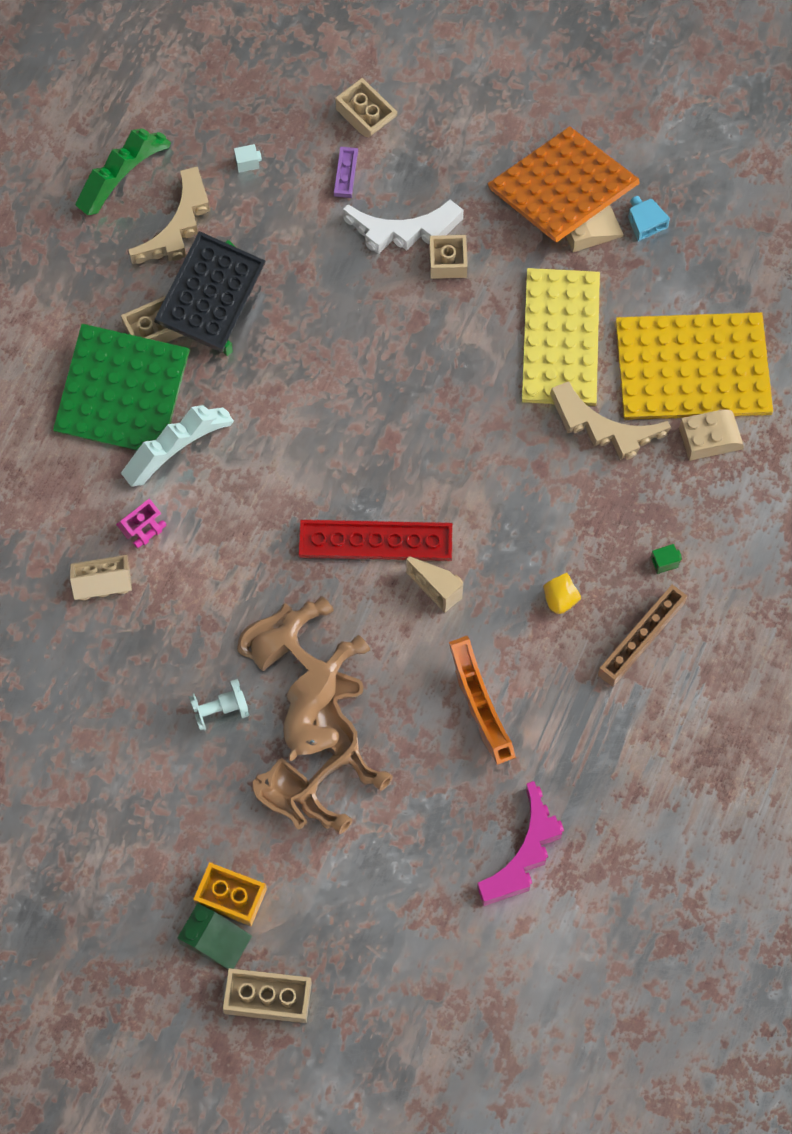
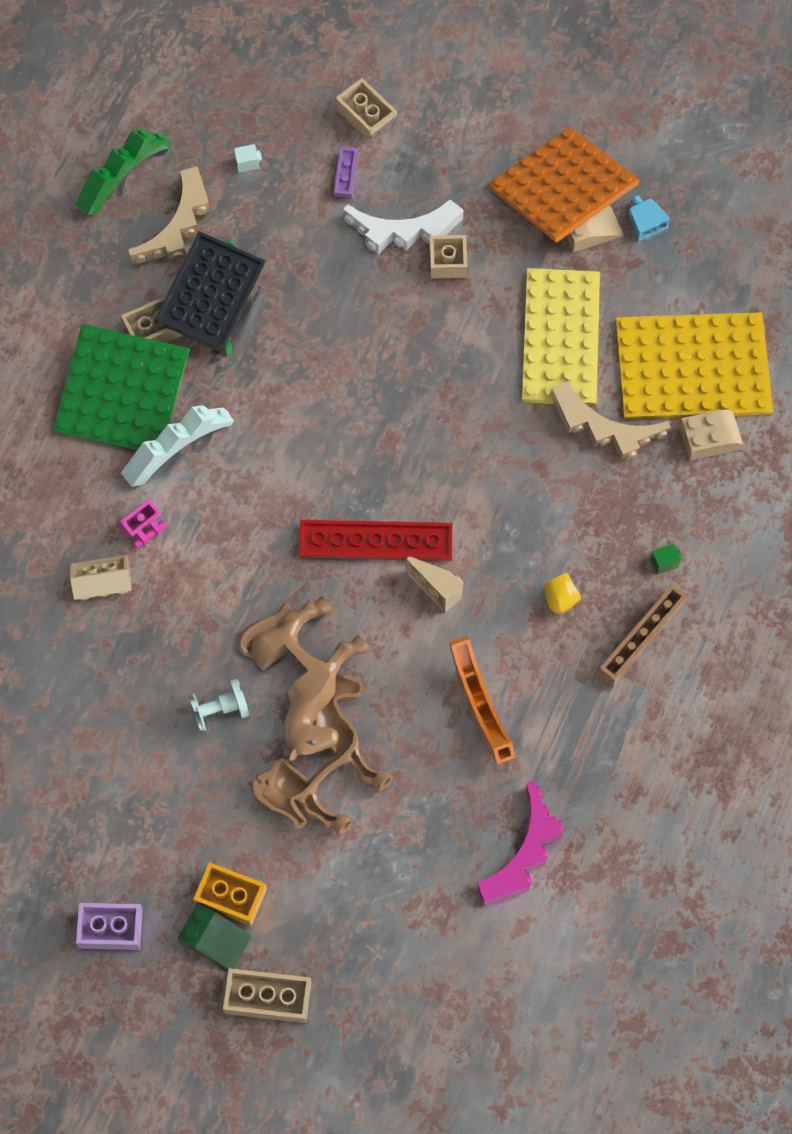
none -> lavender brick [76,903,143,950]

